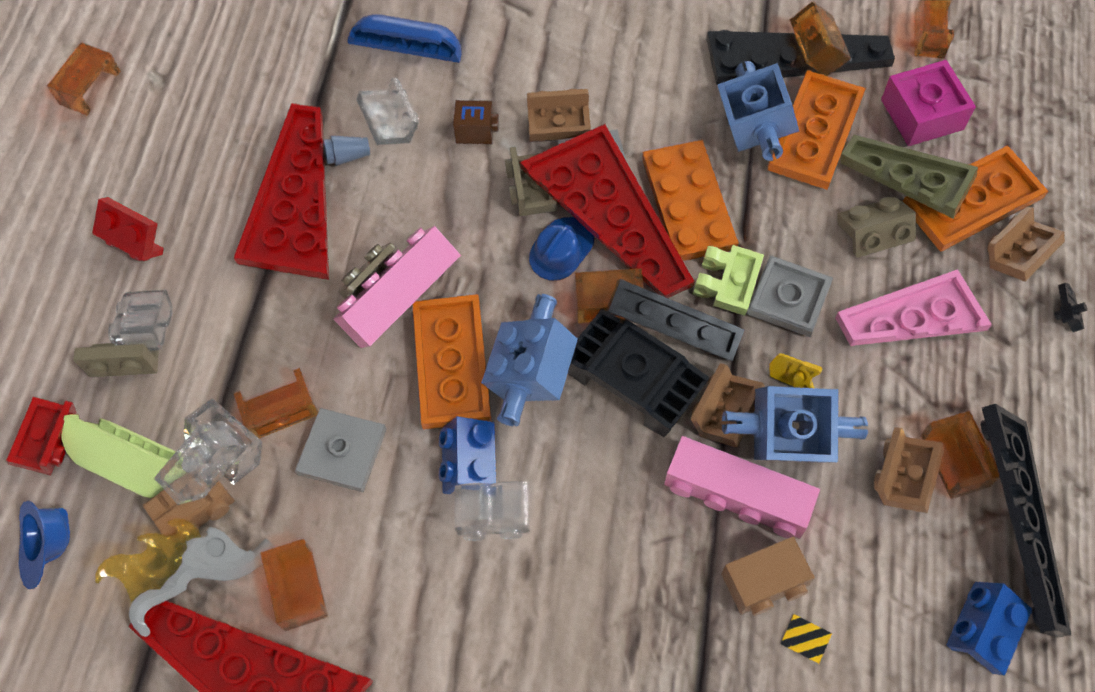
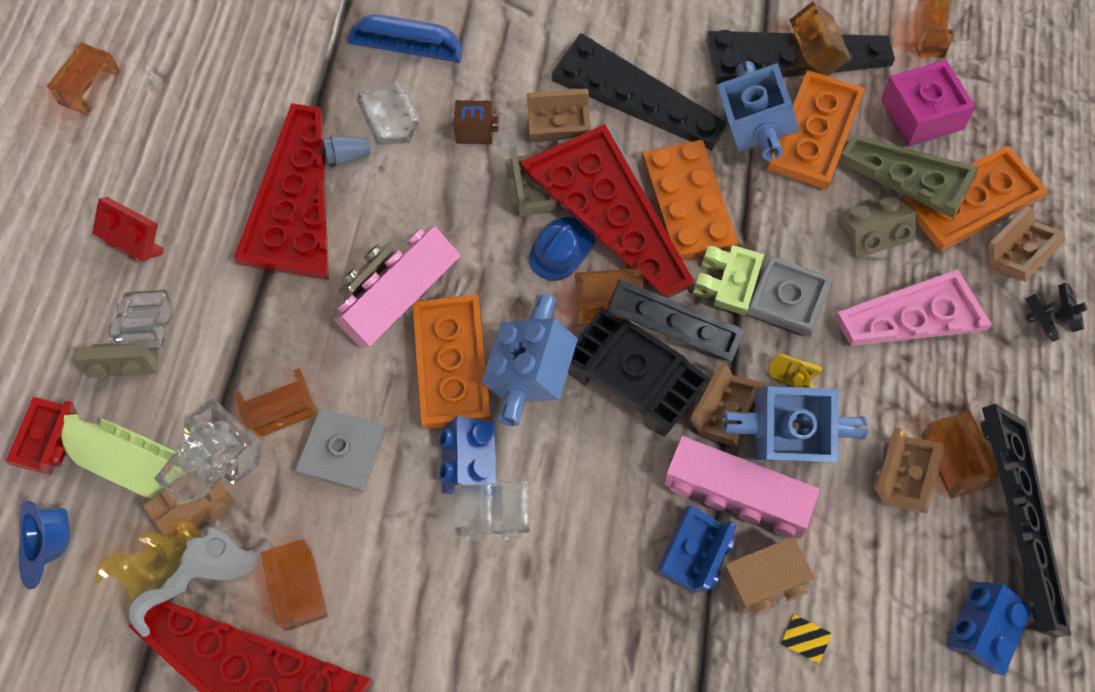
none -> black wing [552,33,727,151]
none -> blue bracket [656,505,737,593]
none -> black piece [1025,293,1061,342]

